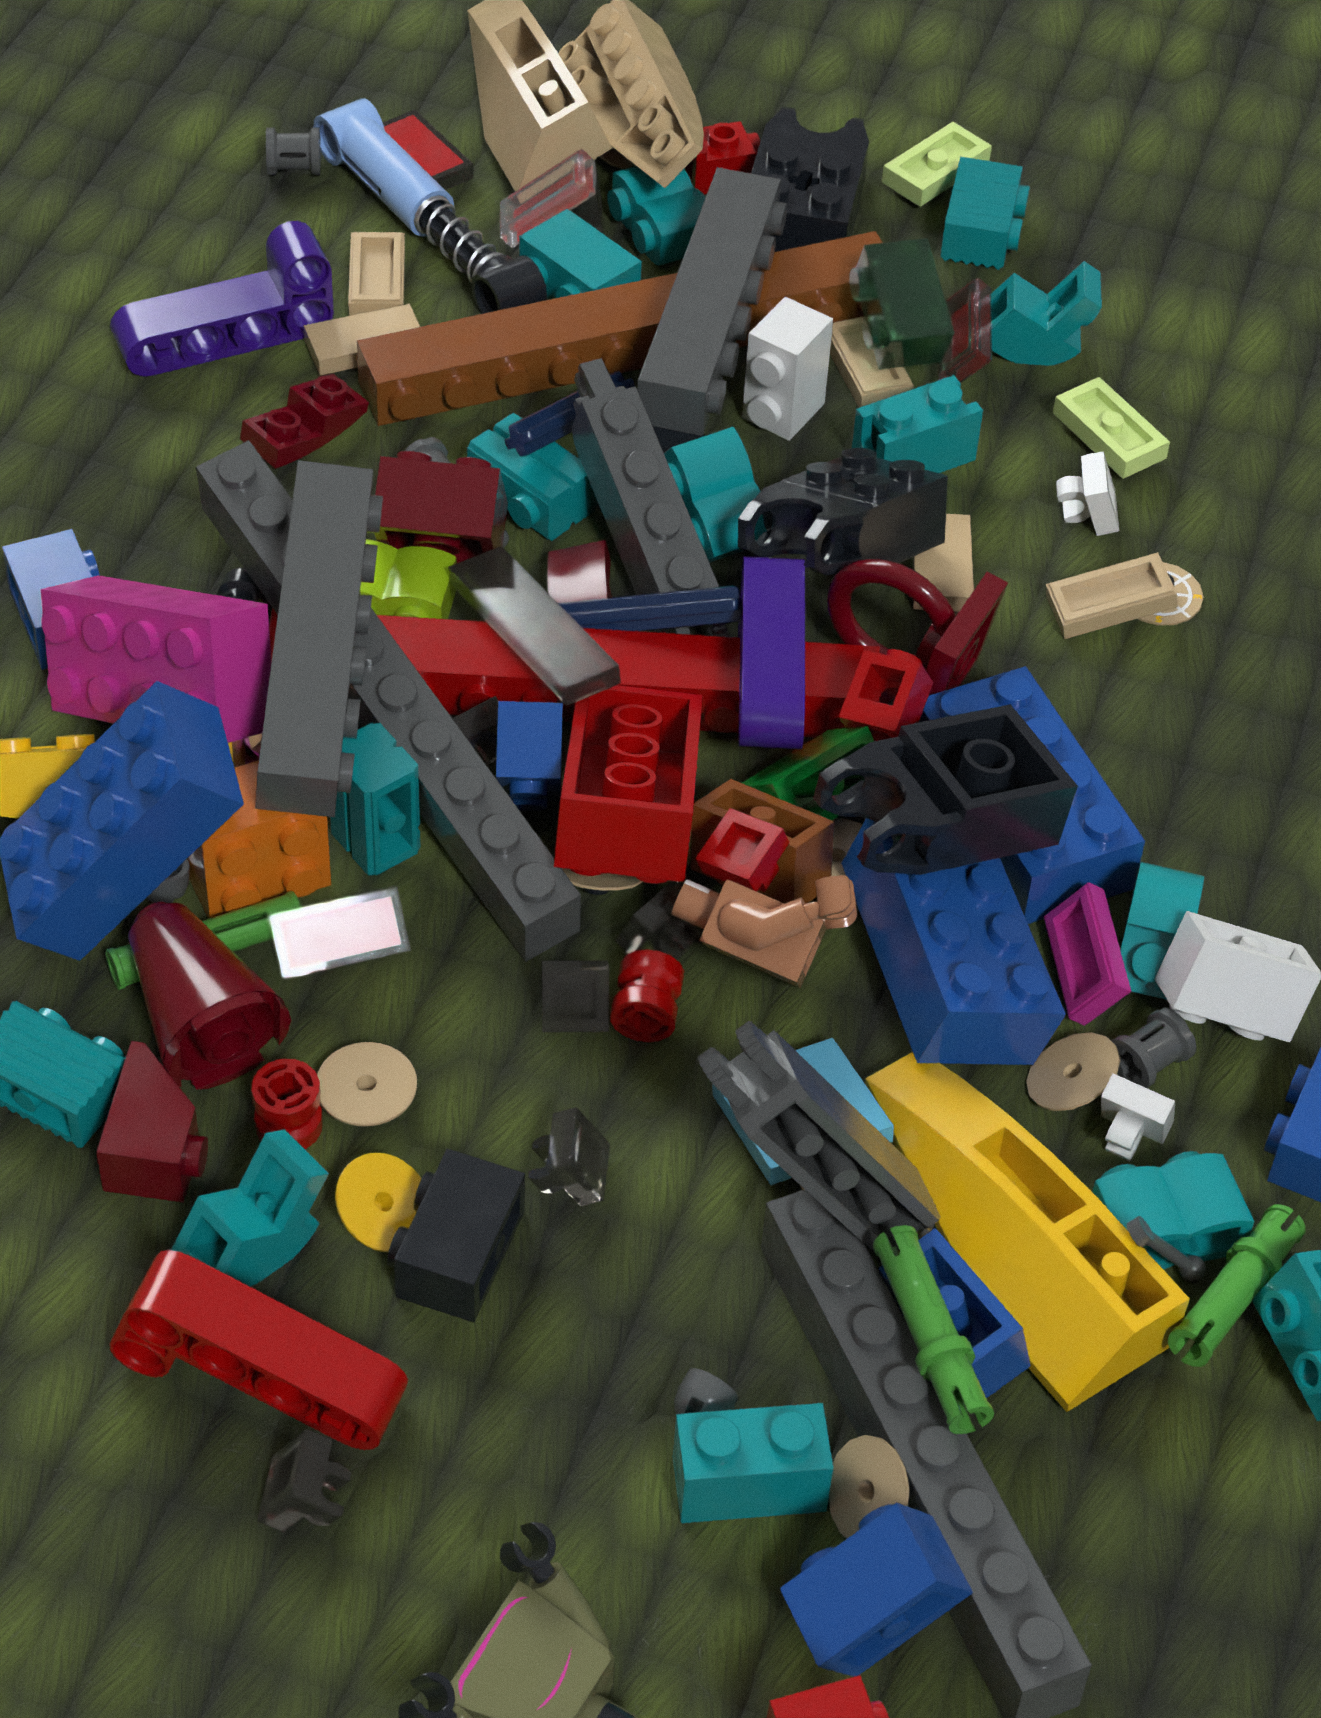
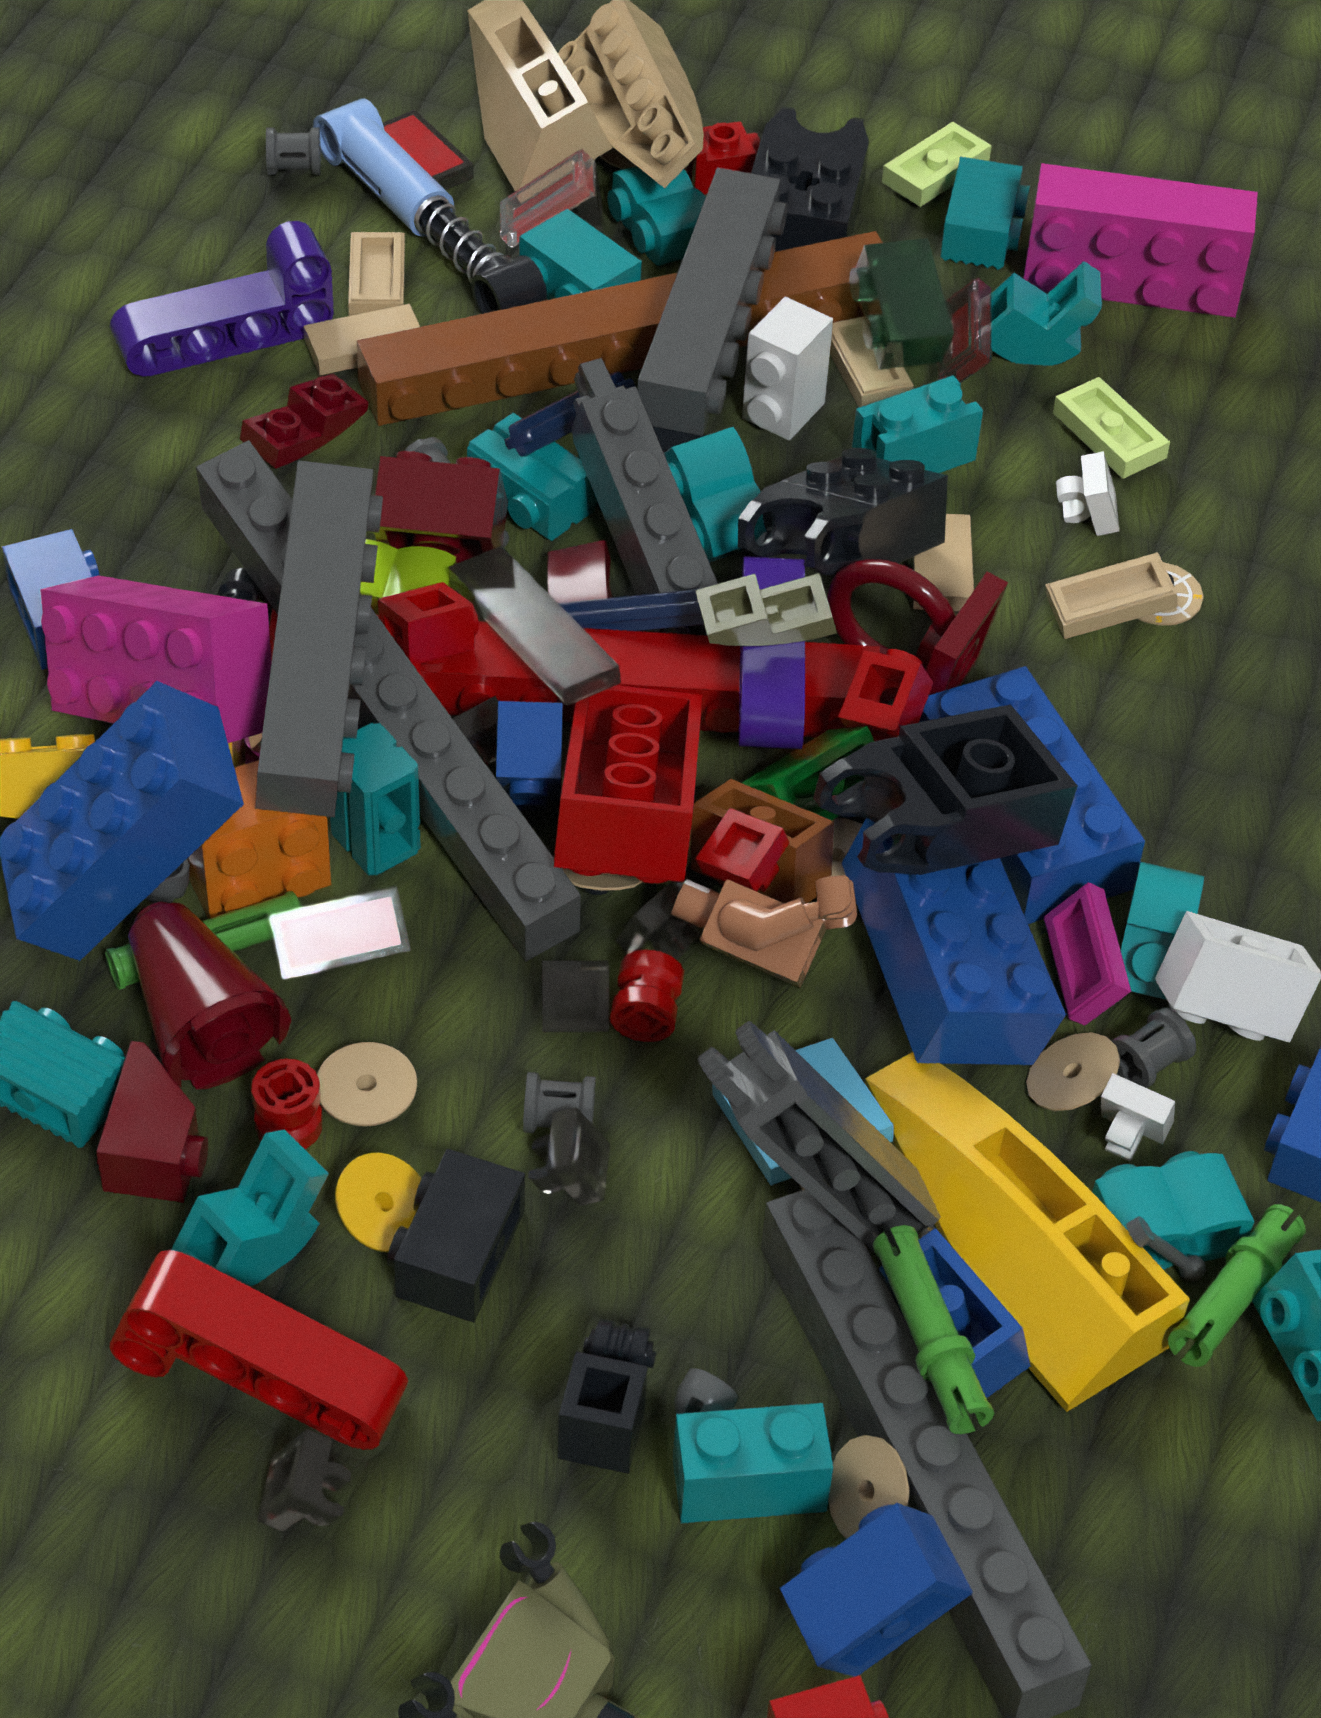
none -> red brick [378,582,479,675]
none -> dark grey bush [523,1072,596,1138]
none -> black brick [558,1319,657,1474]
none -> olive slope [695,573,837,646]
none -> dark pink brick [1023,163,1258,318]

